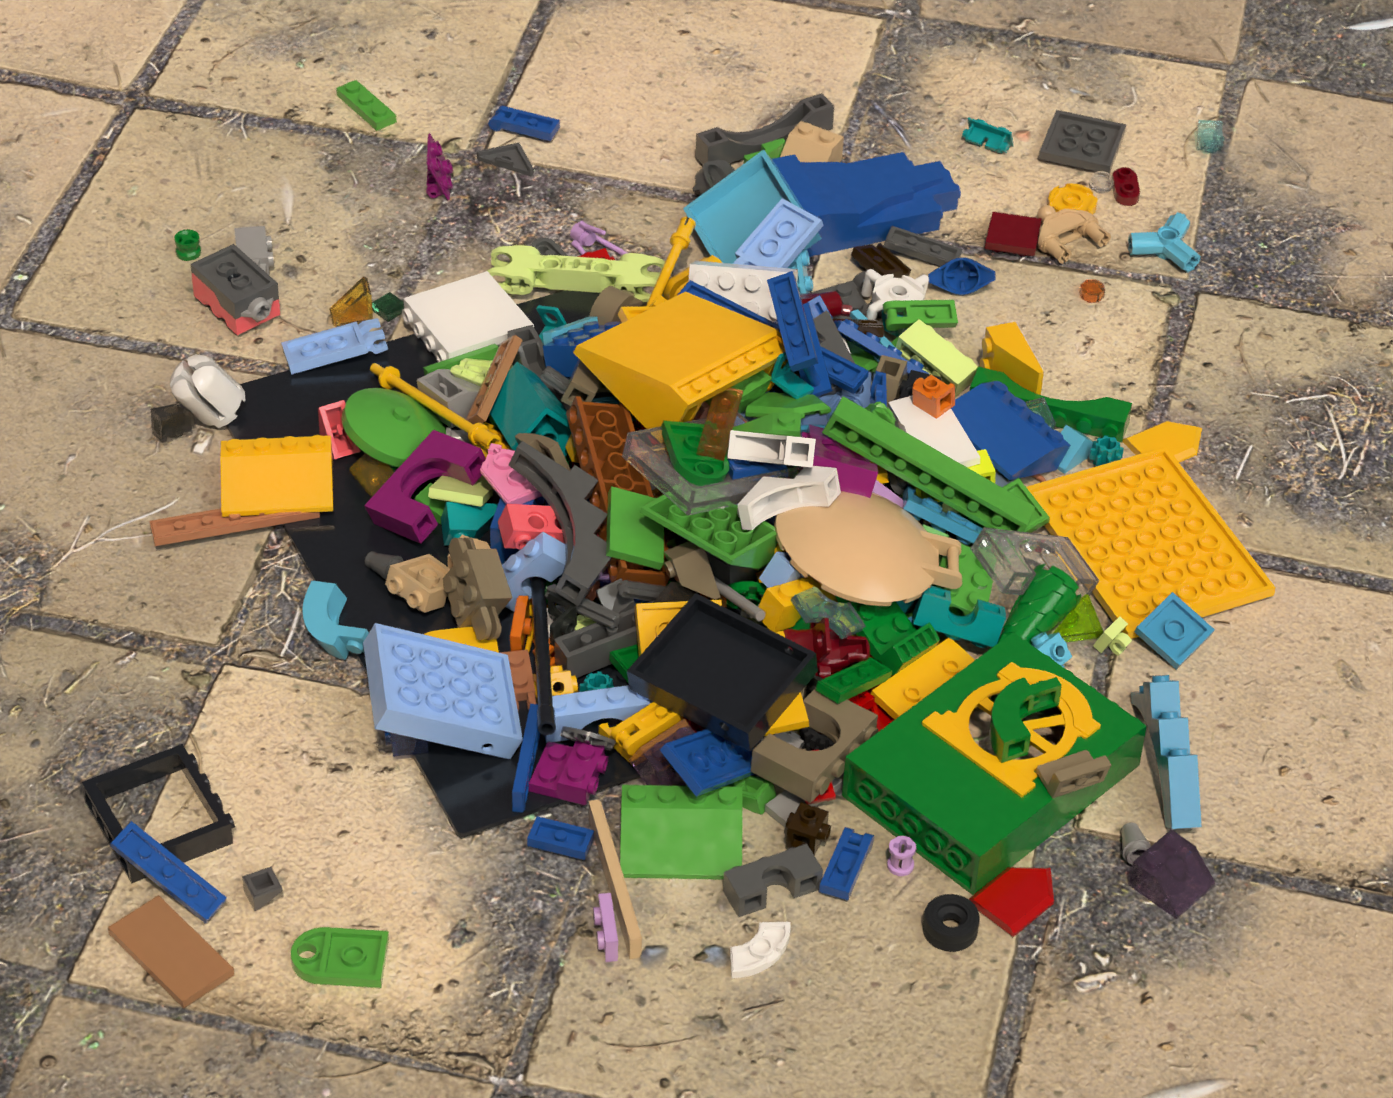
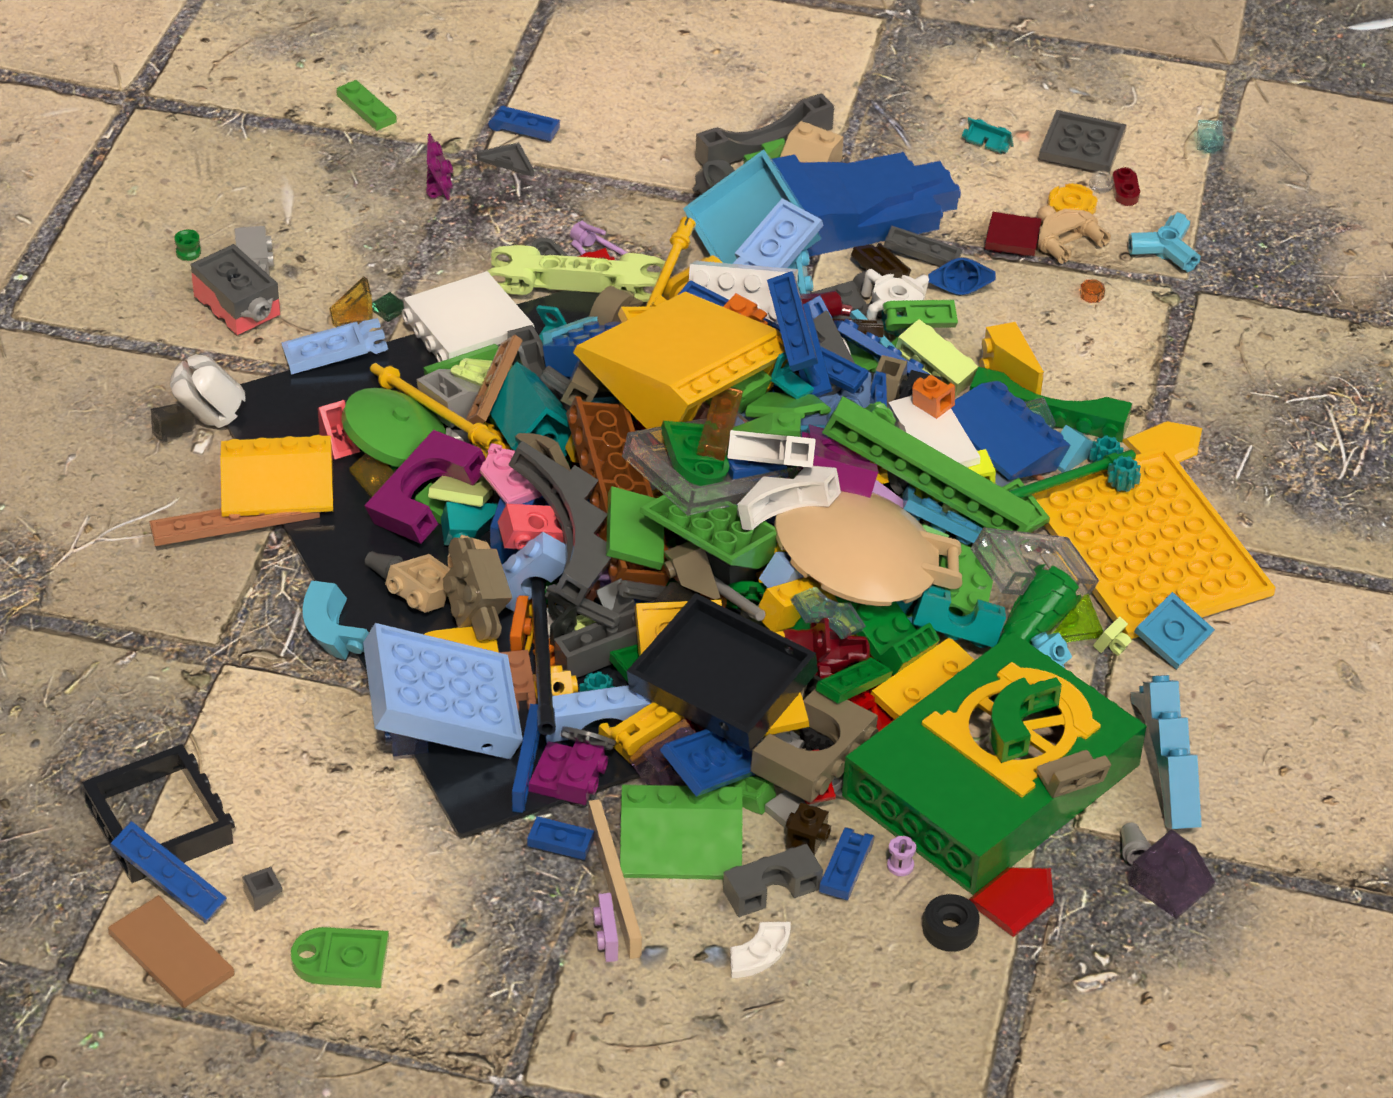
none -> orange plate [723,293,768,325]
none -> green bar [1009,450,1136,498]
none -> teal gear [1107,456,1141,492]

